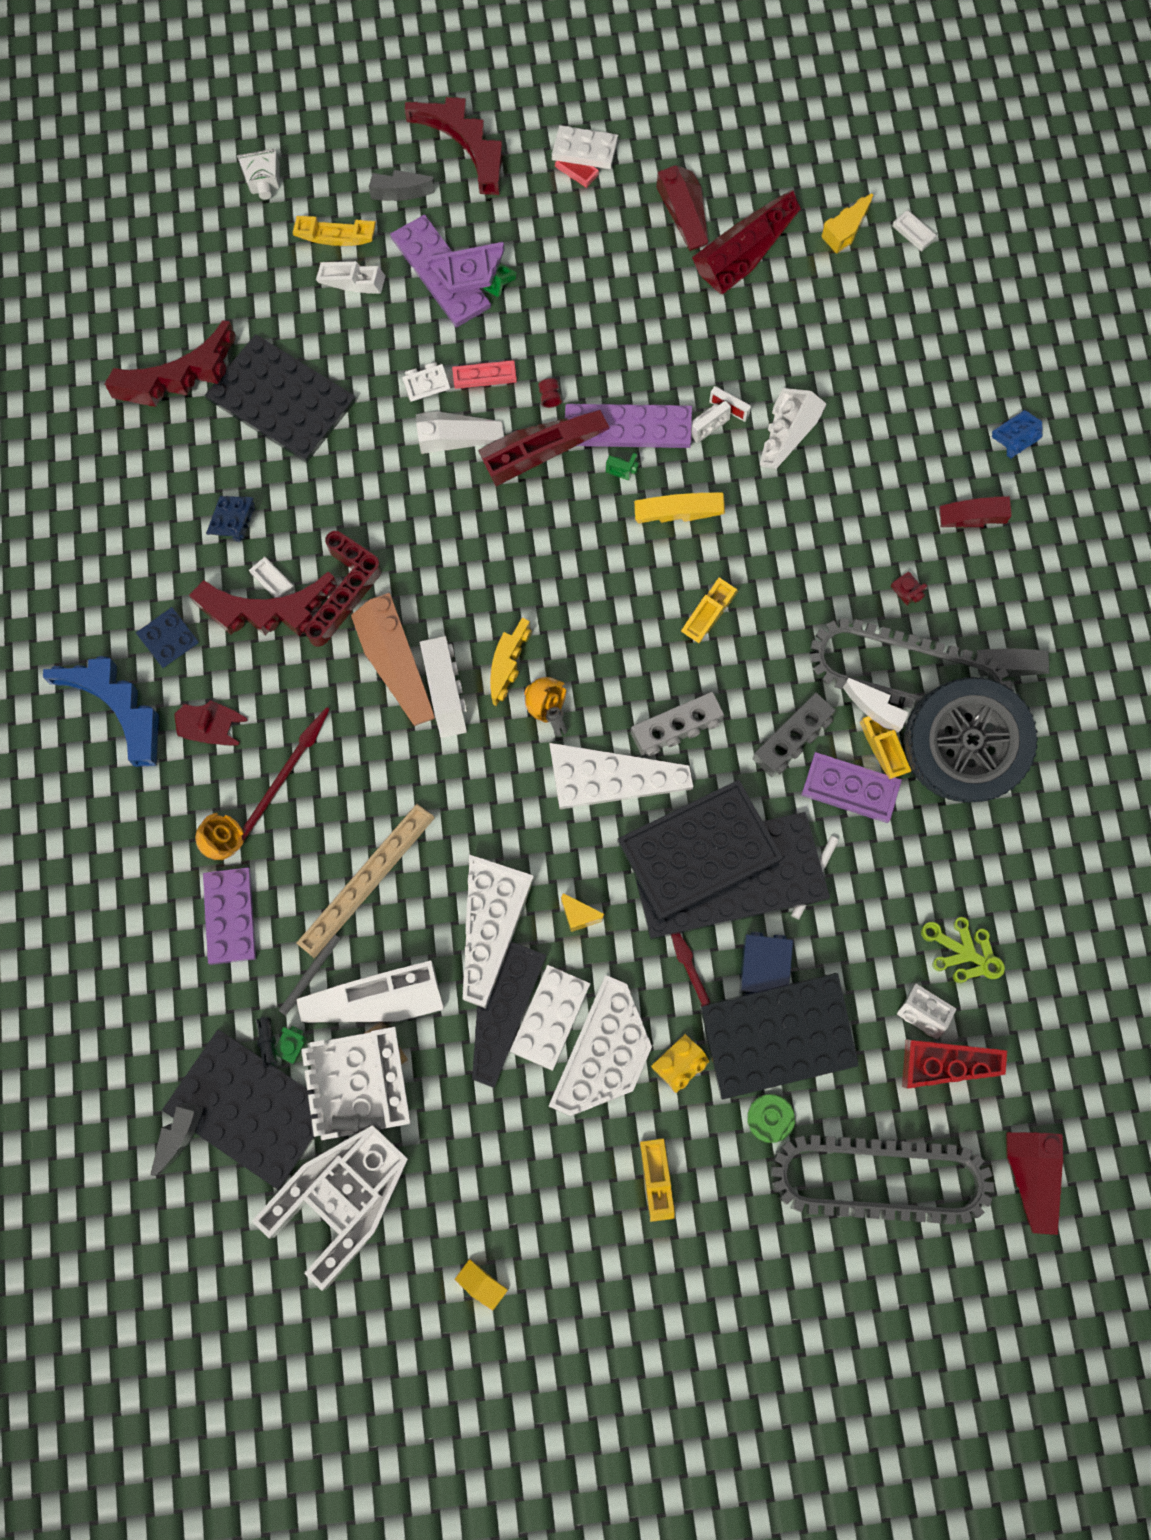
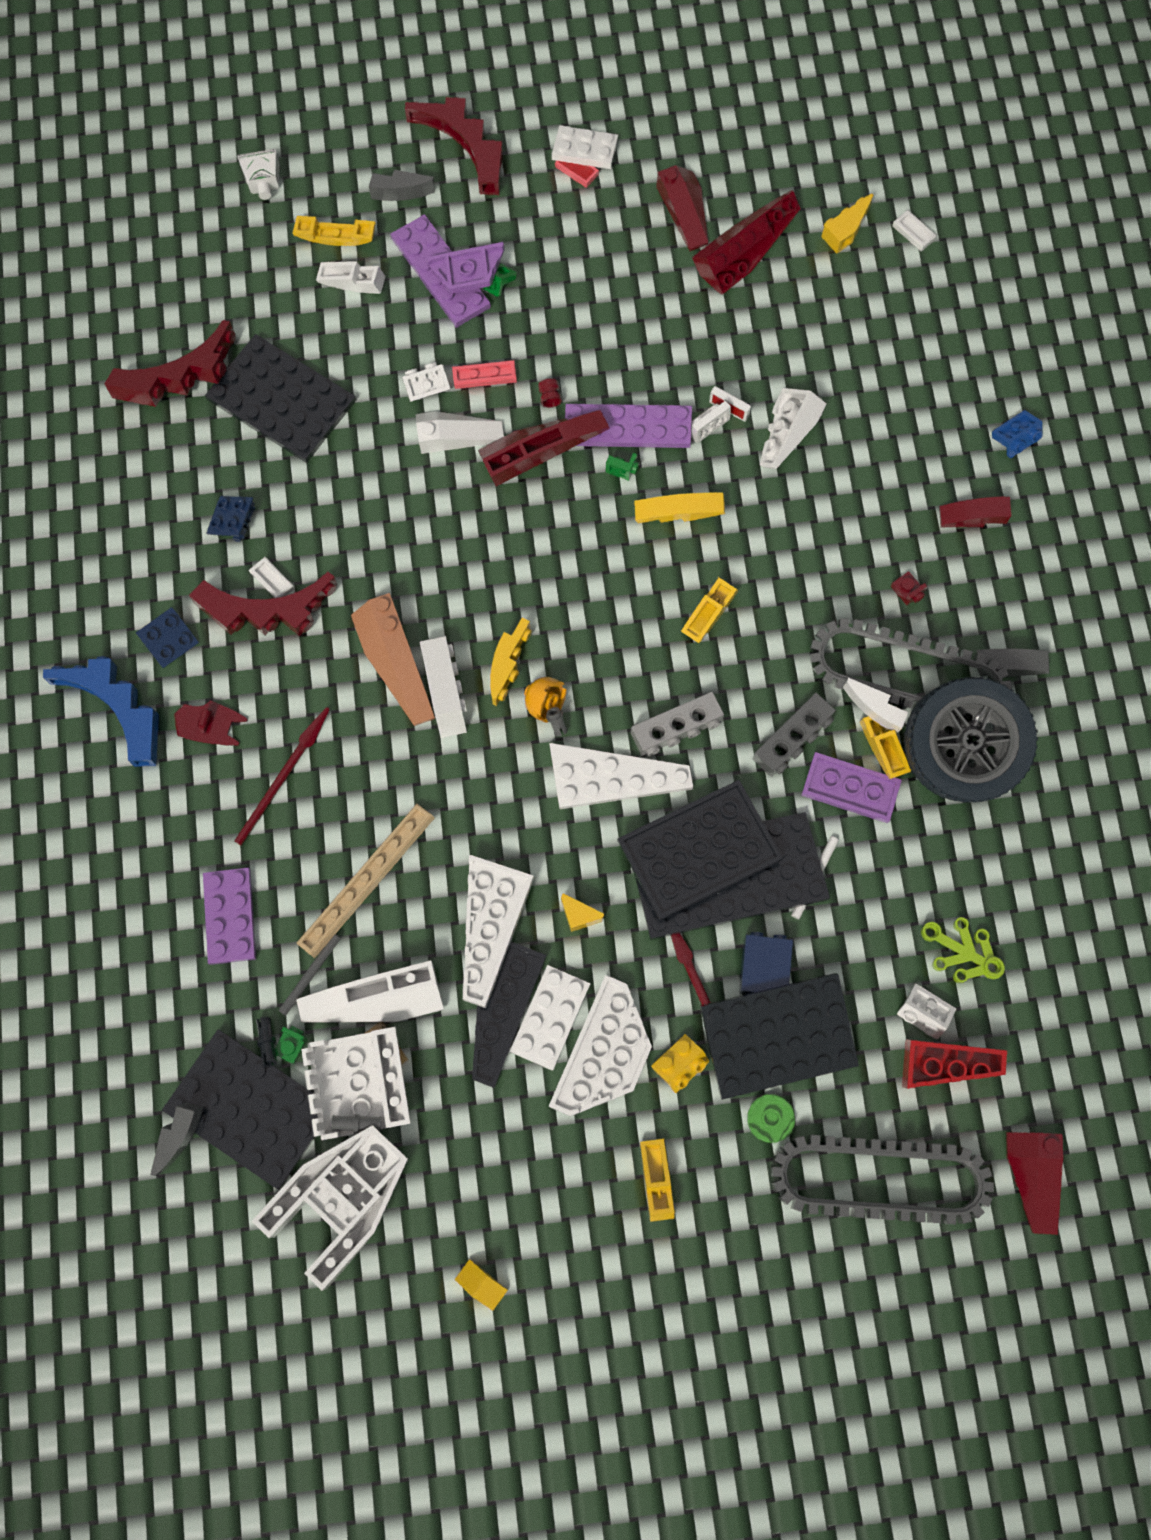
light orange cylinder [195,813,243,860] -> none
dark red beam [305,531,382,647] -> none

